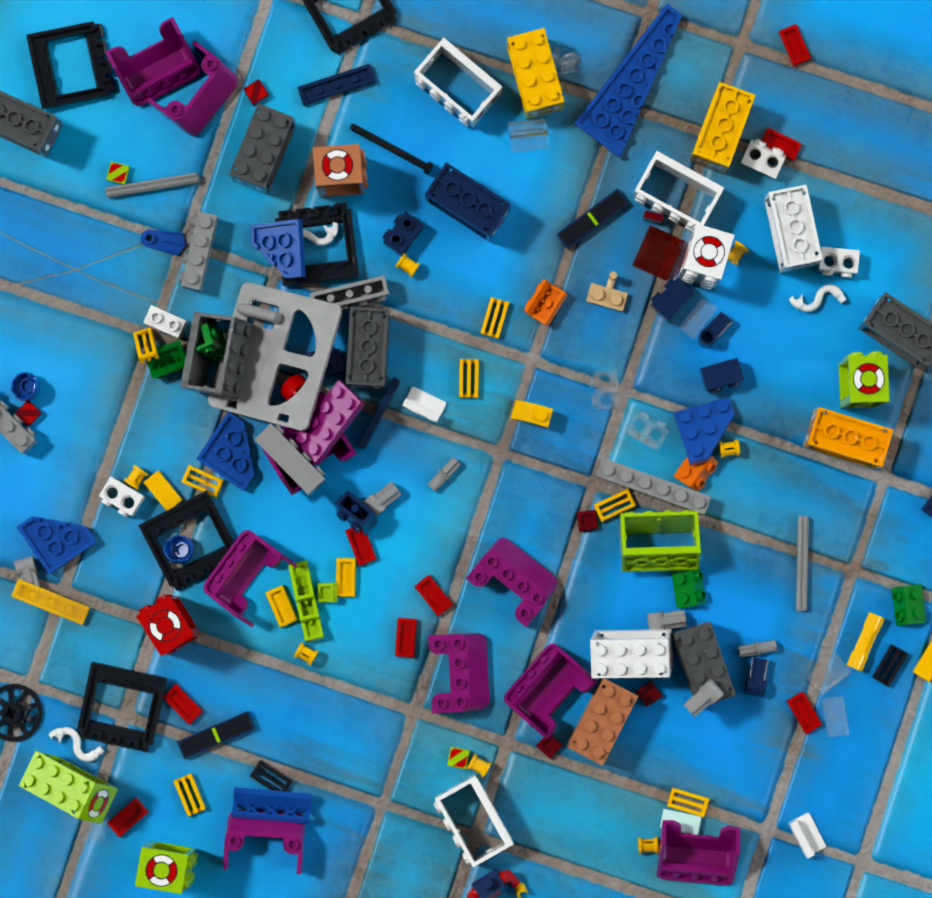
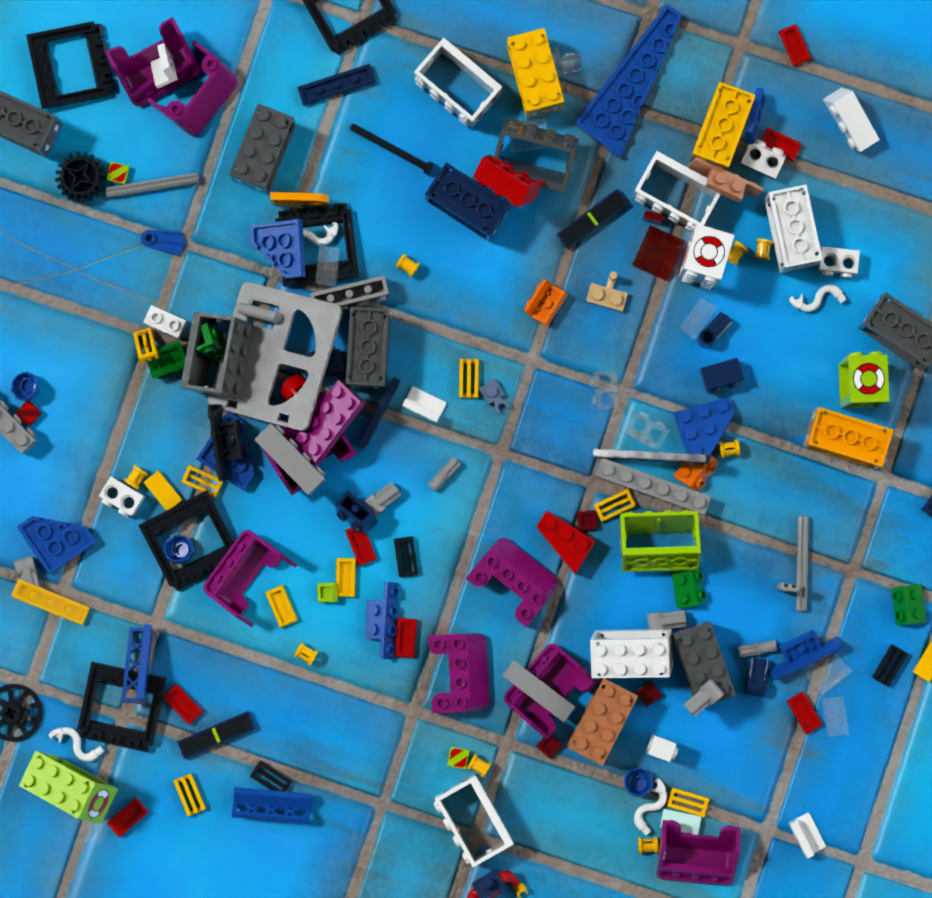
lime hose [135,841,198,894] -> none
red hose [136,594,202,656] -> none
light grey brick [179,211,219,292] -> none
magenta windscreen [223,810,305,874] -> none
dark red tile [243,79,269,106] -> none
lime slope [288,560,324,643] -> none
nougat hose [313,144,368,197] -> none
dark blue brick [382,211,424,257] -> none
red tile [414,575,453,616] -> none
yellow tile [480,297,509,339] -> none
yellow slope [511,400,553,429] -> none
dark blue brick [650,277,694,322] -> none
yellow axle [846,612,885,672] -> none
none -> black gear [55,151,107,203]
none -> blue fence [121,624,153,704]
none -> white panel [150,43,178,88]
none -> black bracket [208,404,245,481]
none -> light orange tile [270,192,329,206]
none -> clear panel [316,243,340,286]
none -> blue bracket [365,582,399,659]
none -> black tile [394,536,418,577]
none -> red wedge [473,155,545,207]
none -> sand blue plate [478,378,509,414]
none -> dark grey hose [494,119,579,193]
none -> light grey tile [502,660,575,722]
none -> red wedge [536,511,595,574]
none -> tile [593,449,710,464]
none -> blue hair [624,768,654,797]
none -> white animal [634,778,667,836]
none -> white brick [646,734,678,762]
none -> nougat bracket [687,157,764,202]
none -> blue tile [745,88,765,144]
none -> yellow bush [753,238,773,261]
none -> blue bracket [768,630,844,681]
none -> light grey tile [776,582,800,593]
none -> white wedge [822,87,880,152]

